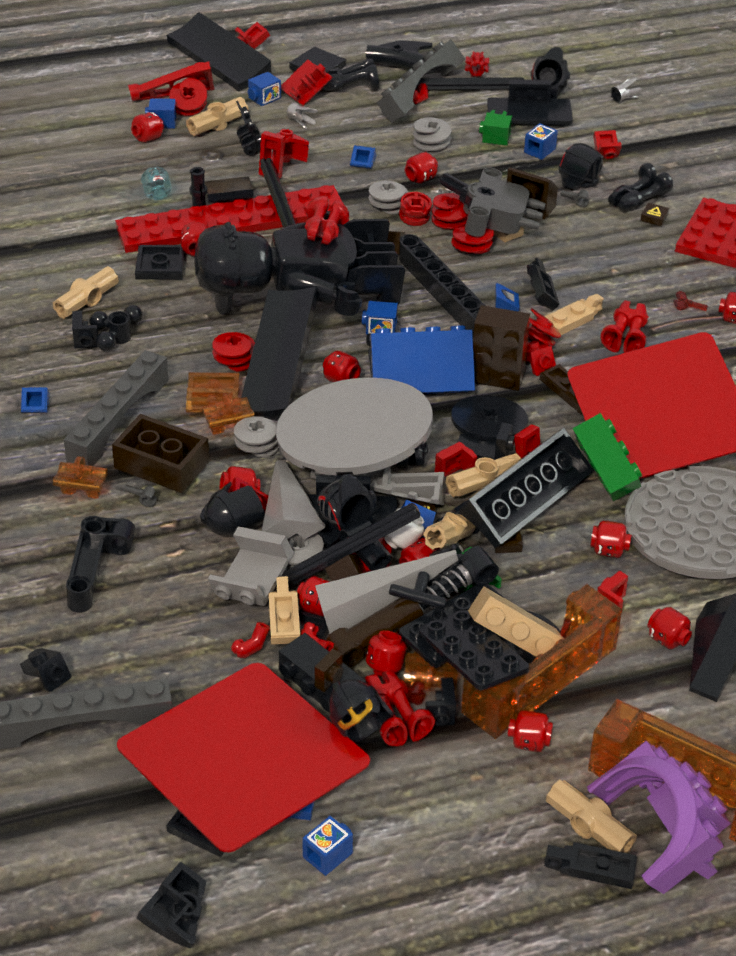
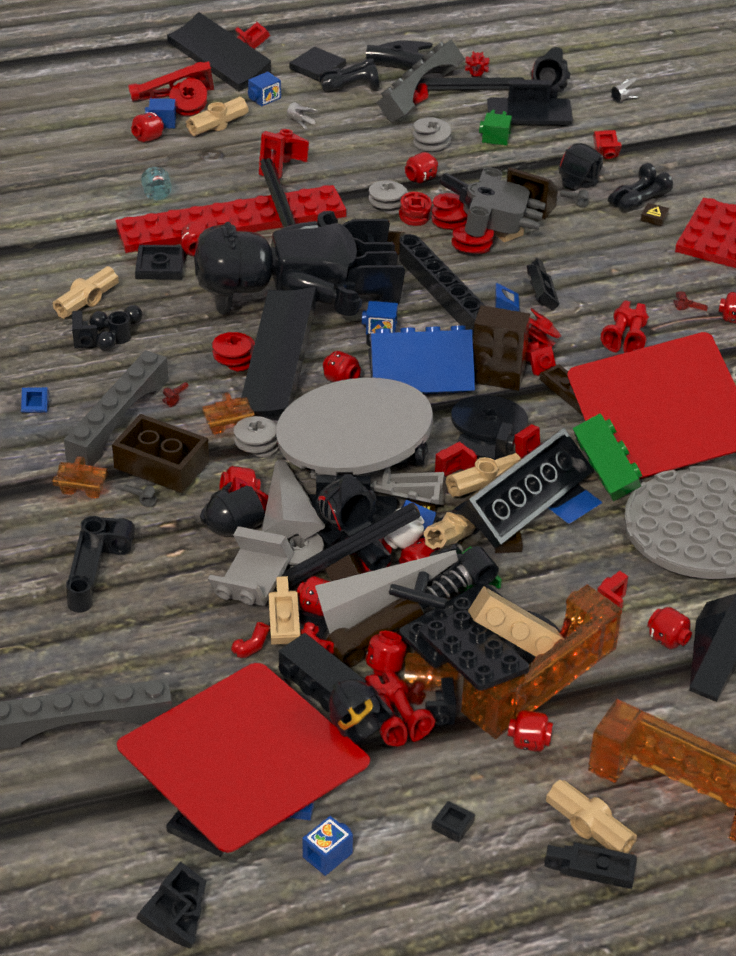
black bracket [20,648,72,692] -> none
clear orange slope [186,372,240,413] -> none
black pin [189,167,207,207] -> none
black tile [205,176,253,202] -> none
black hinge [236,101,261,156] -> none
red hinge [281,60,333,106] -> none
red piece [305,196,350,245] -> none
dark brown plate [315,649,344,692] -> none
blue slope [350,145,376,169] -> none
blue brick [524,123,558,160] -> none
tan hinge [544,294,604,335] -> none
medium lavender piece [587,741,731,894] -> none
red head [590,520,632,558] -> none
none -> clear red hand [162,382,189,407]
none -> black tile [431,801,475,843]
none -> blue sticker [548,484,602,524]

